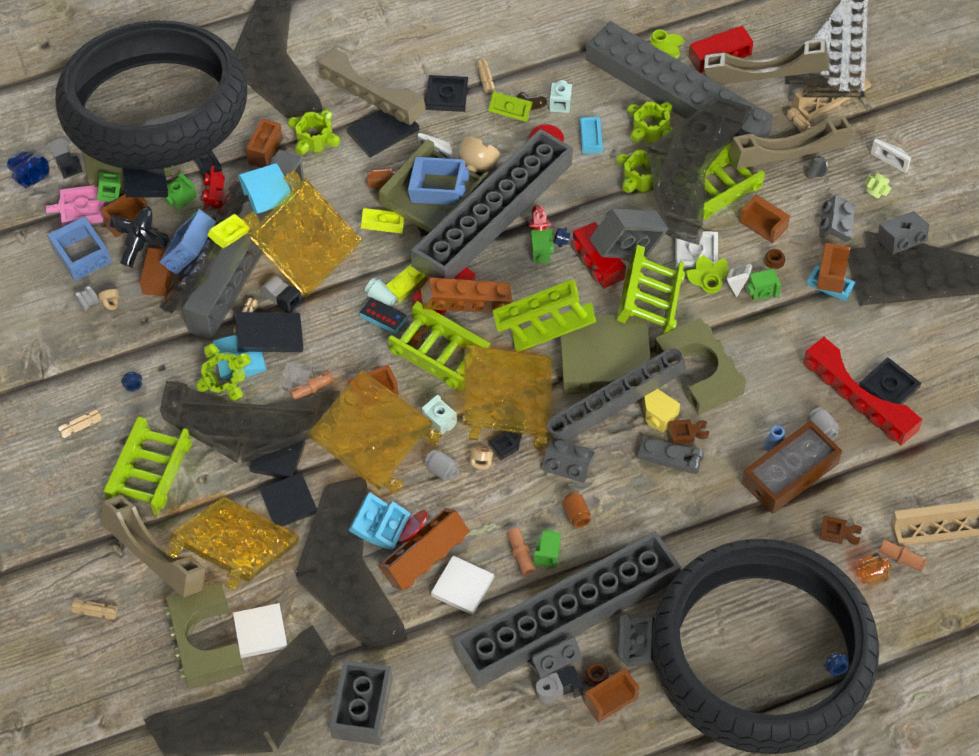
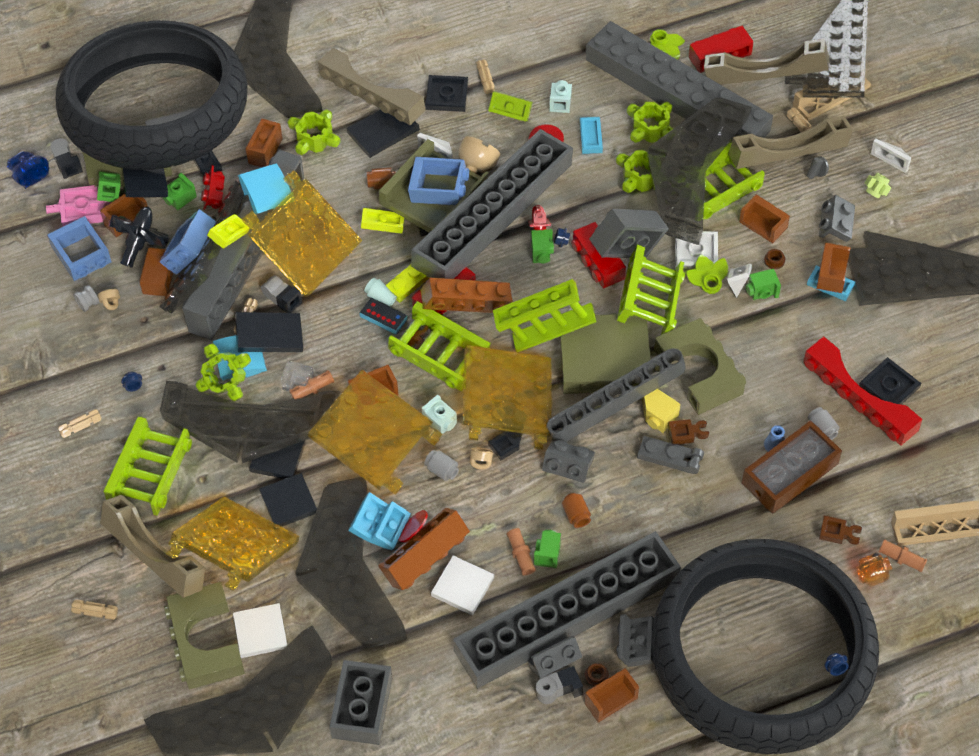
dark brown arm [517,91,547,110] -> none
dark grey brick [878,211,930,254] -> none

